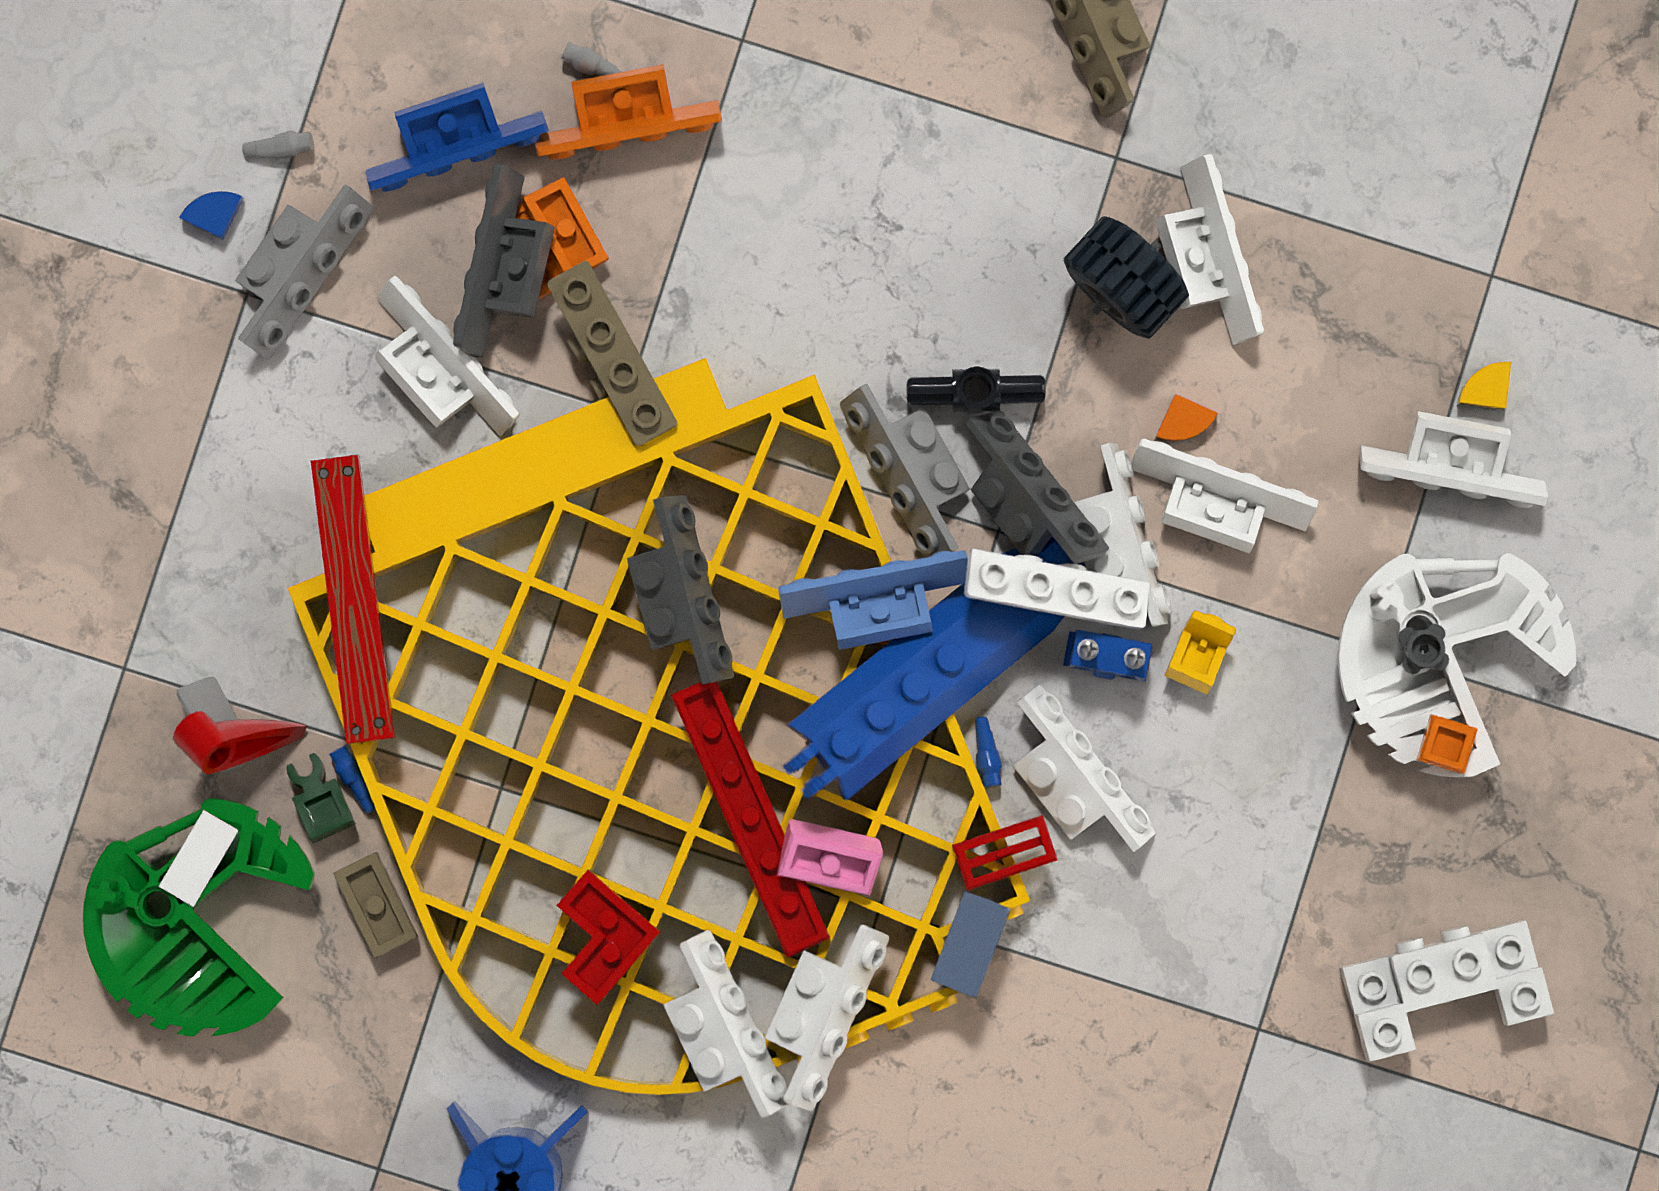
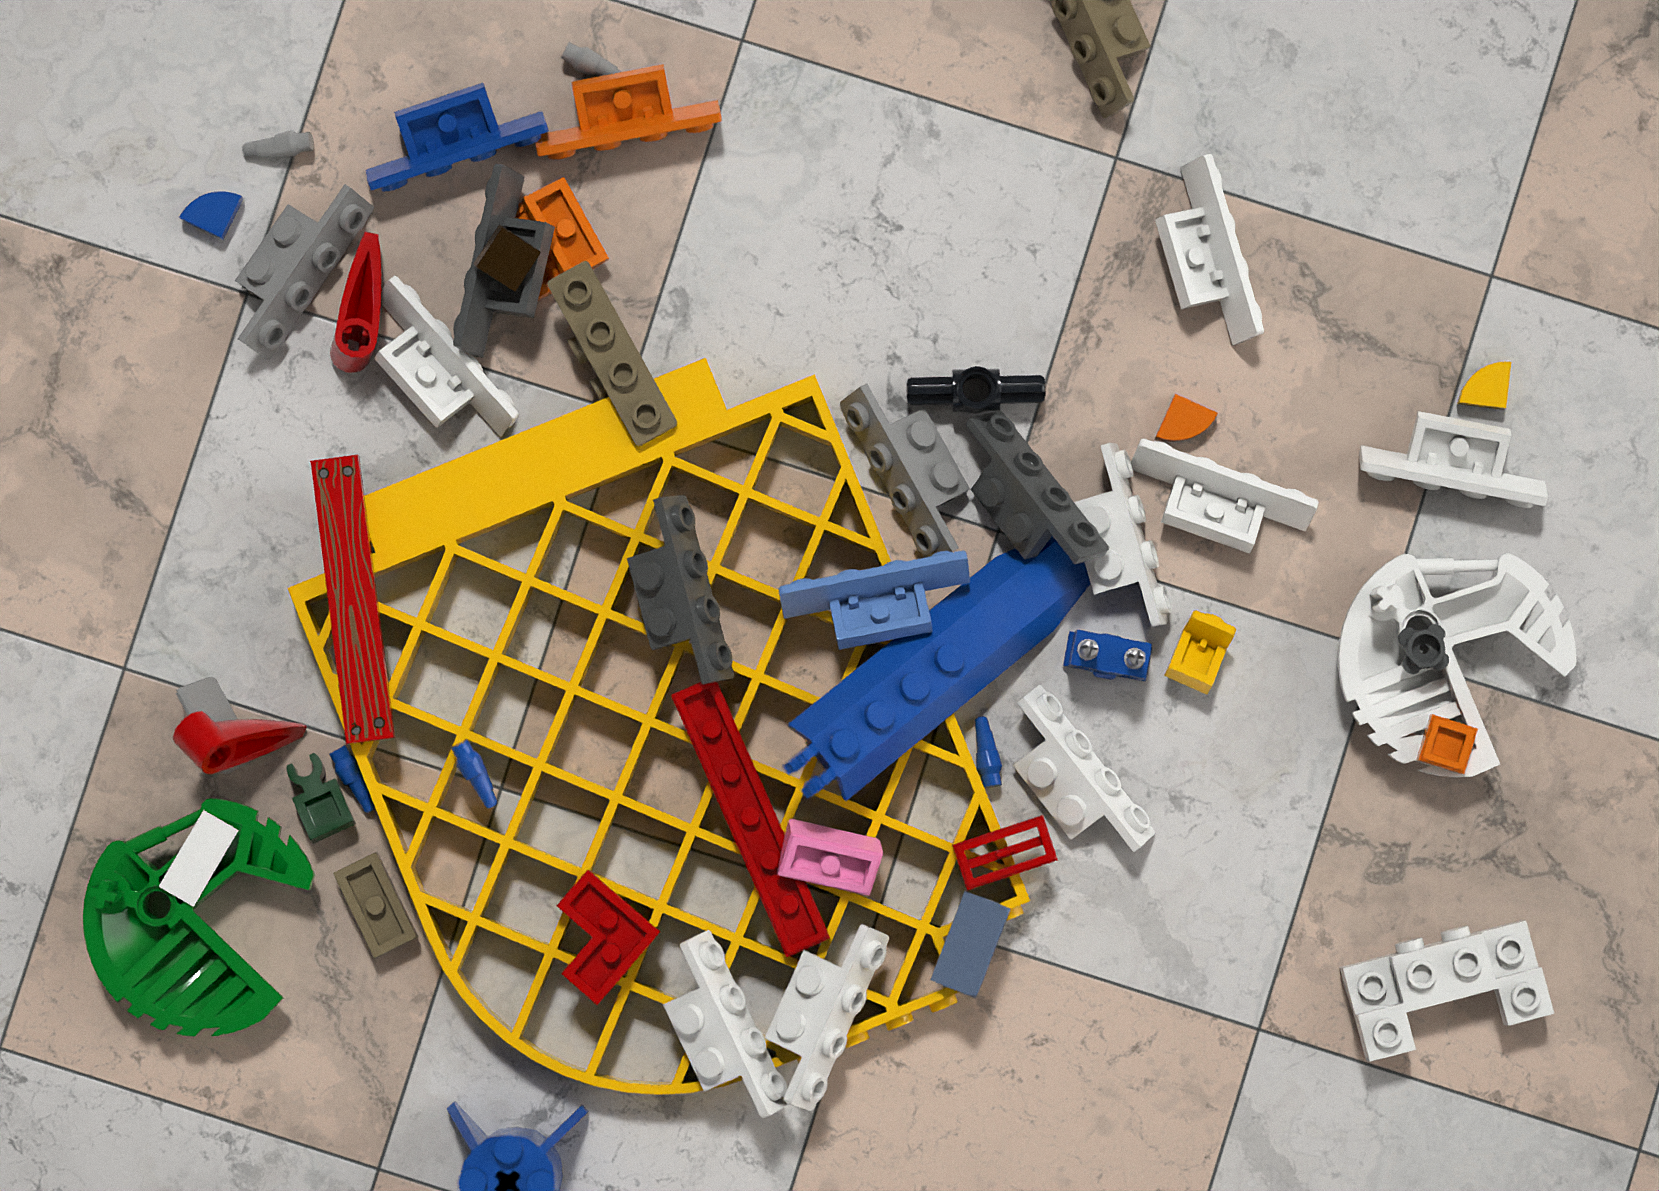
white bracket [964,549,1150,630] -> none
black wheel [1063,216,1189,339] -> none
none -> red piece [330,232,381,373]
none -> blue piece [451,739,497,809]
none -> dark brown tile [473,224,541,291]

